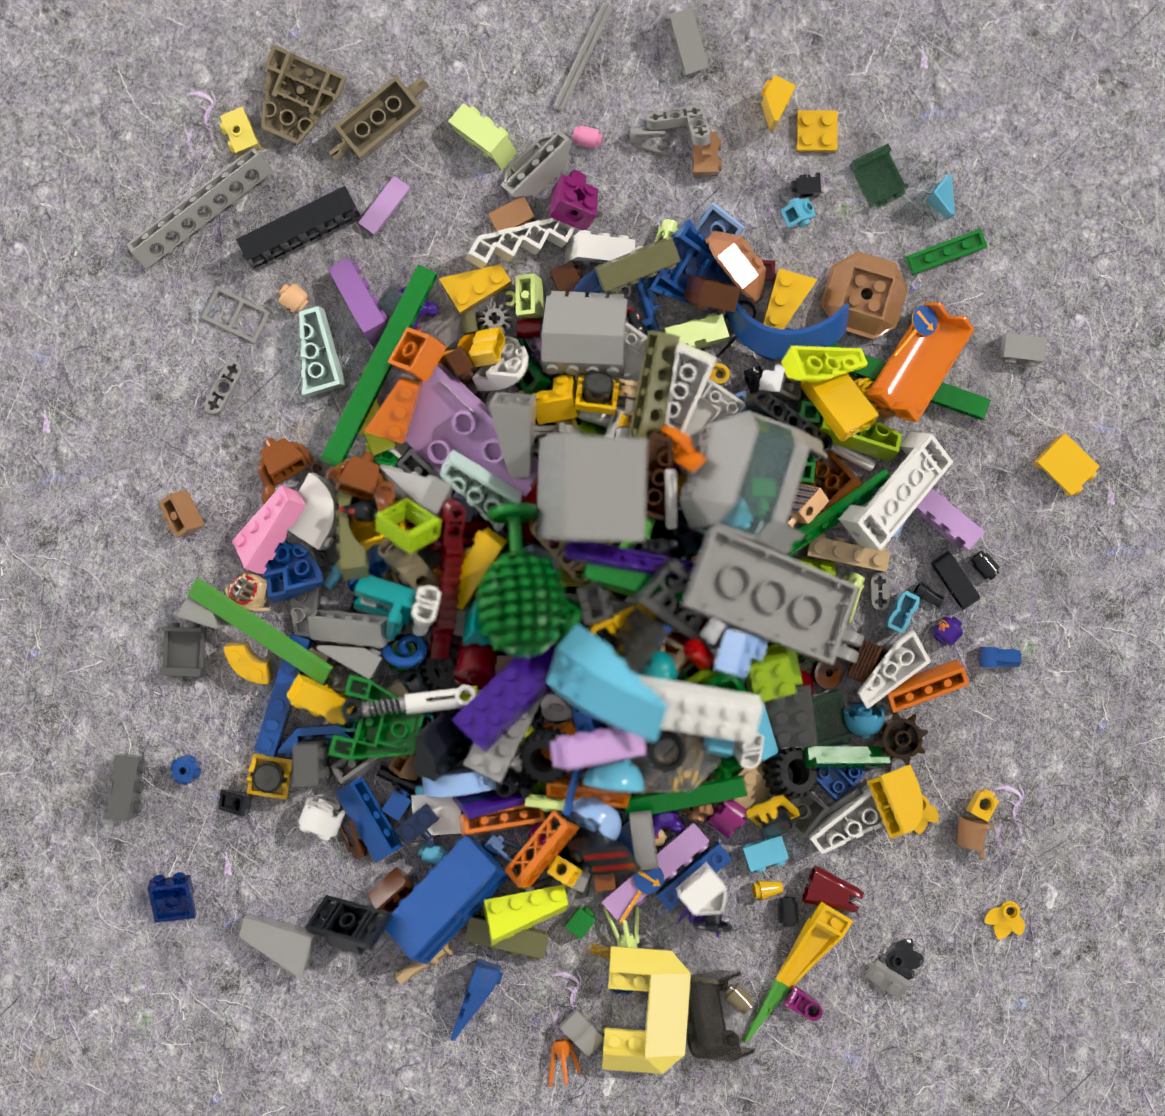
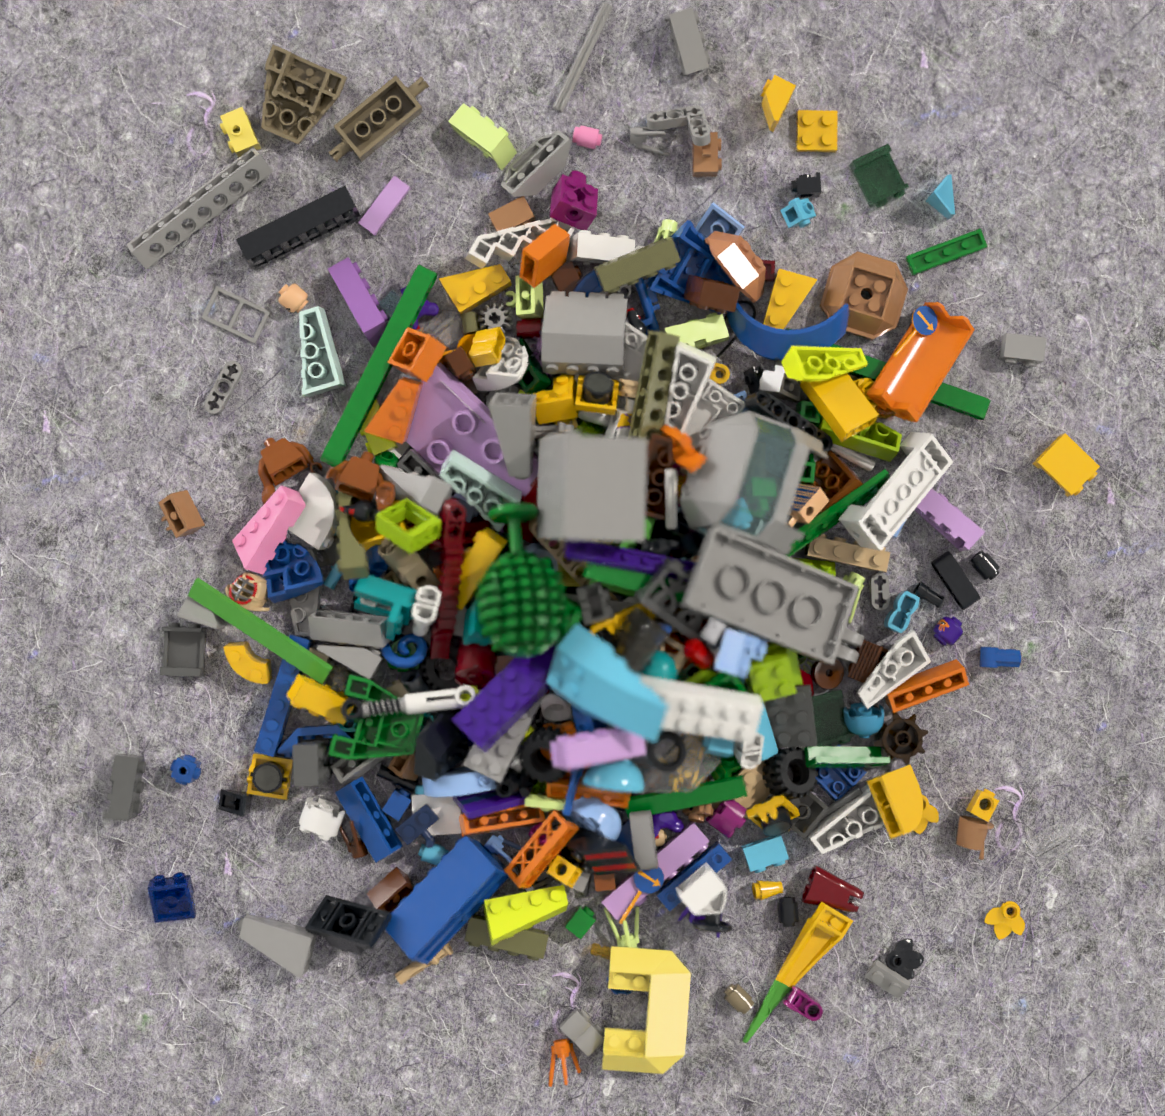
blue wedge [450,958,503,1041] -> none
clear smoke windscreen [686,970,755,1062] -> none
none -> orange brick [519,224,570,288]

